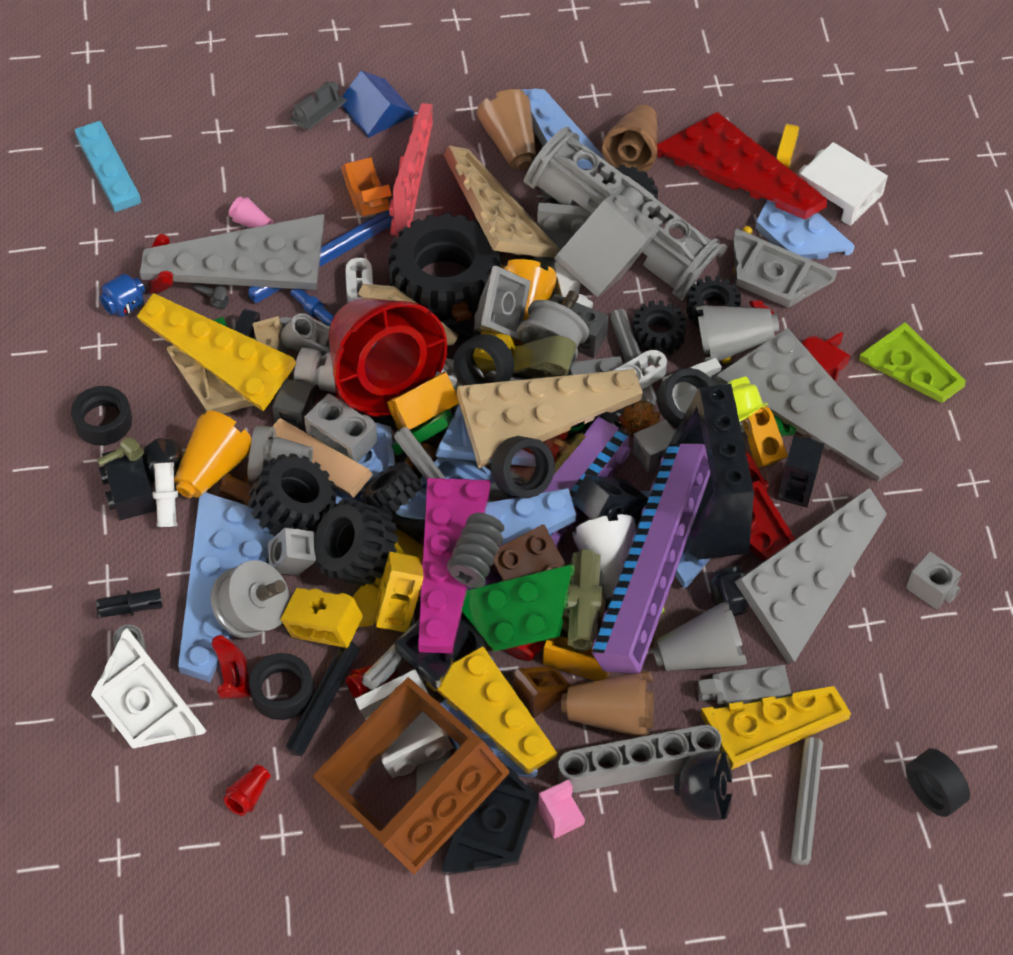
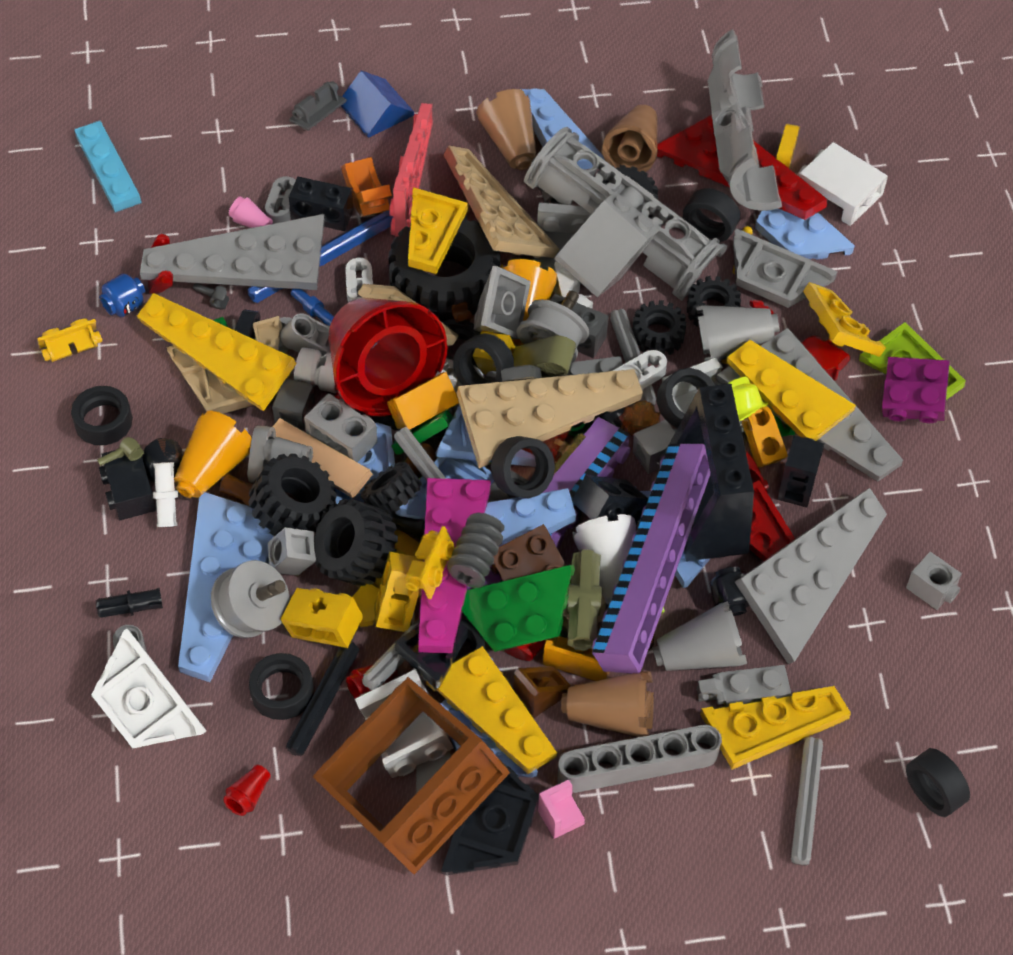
red helmet [212,635,251,700] -> none
black cylinder [674,751,732,820] -> none
none -> yellow hinge [37,318,103,362]
none -> light grey beam [265,176,296,224]
none -> black brick [289,176,354,231]
none -> yellow hinge [404,526,454,599]
none -> yellow wing [408,187,468,274]
none -> dark grey tile [501,365,541,382]
none -> black tyre [682,188,740,242]
none -> light grey piece [708,29,782,211]
none -> yellow wing [727,340,856,441]
none -> yellow wing [803,282,886,357]
none -> magenta plate [882,357,950,424]

